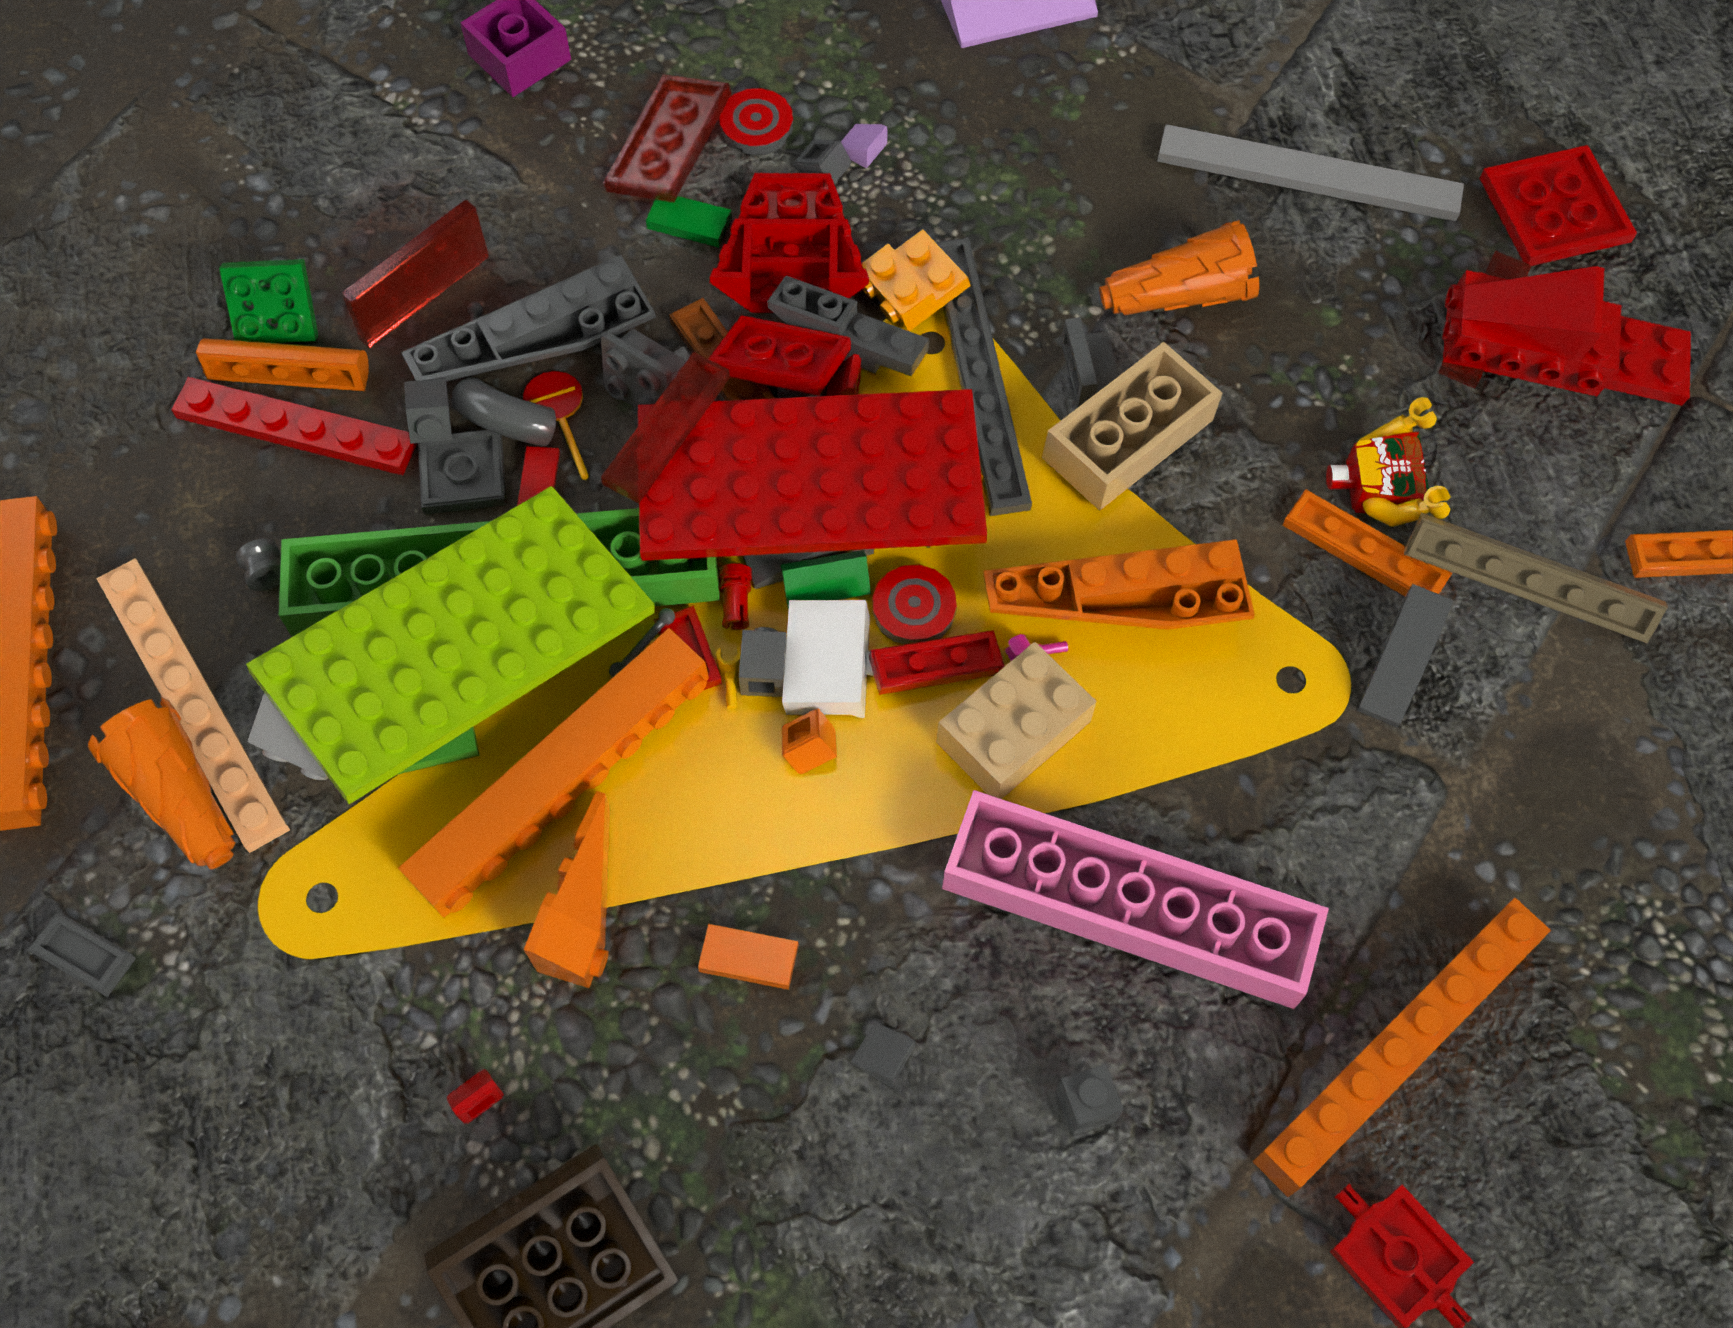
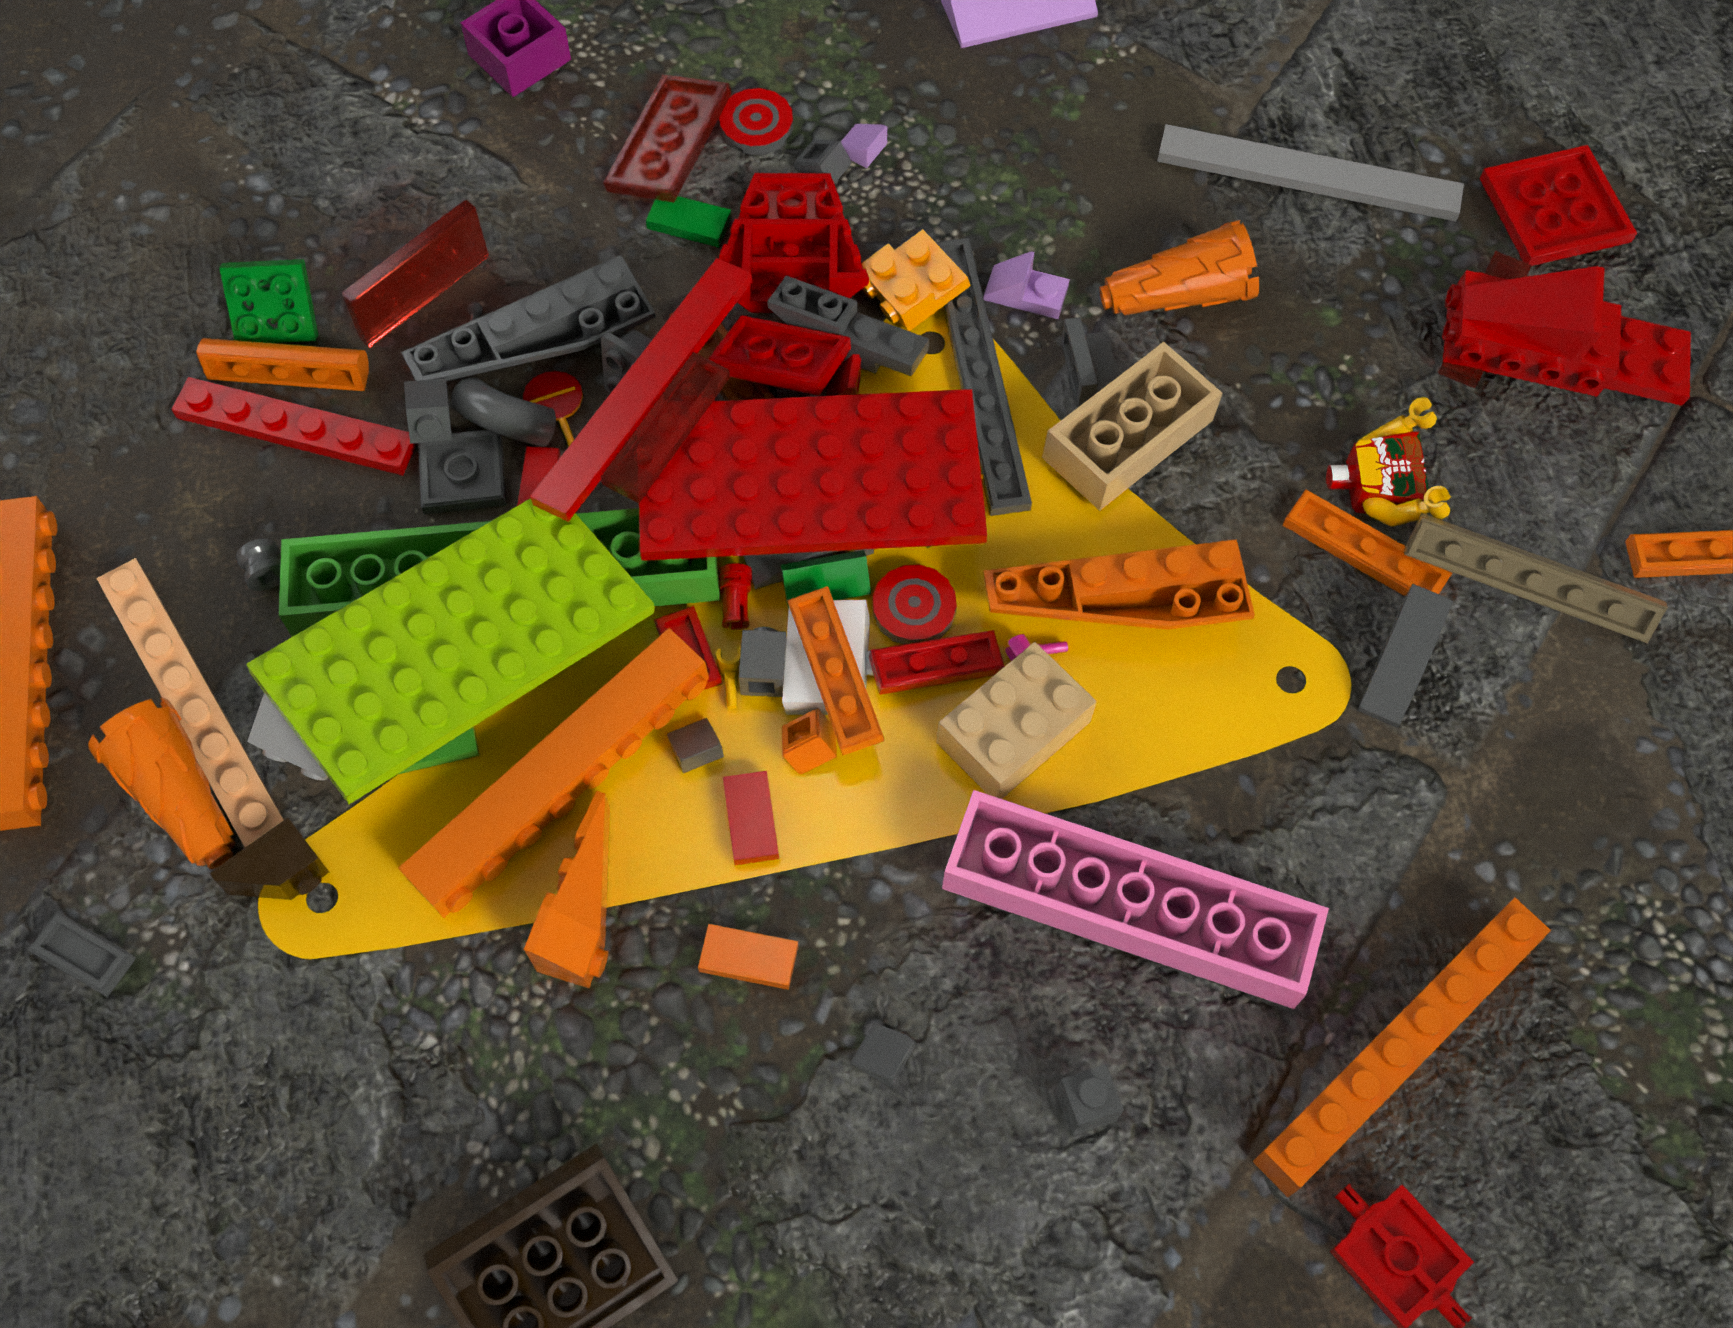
red slope [446,1069,504,1124] -> none
dark grey hinge [609,608,675,678] -> none
none -> dark brown slope [209,818,329,900]
none -> red tile [530,258,753,522]
none -> dark grey slope [666,718,724,773]
none -> red tile [723,771,779,865]
none -> orange tile [787,586,884,756]
none -> lavender slope [983,252,1070,319]

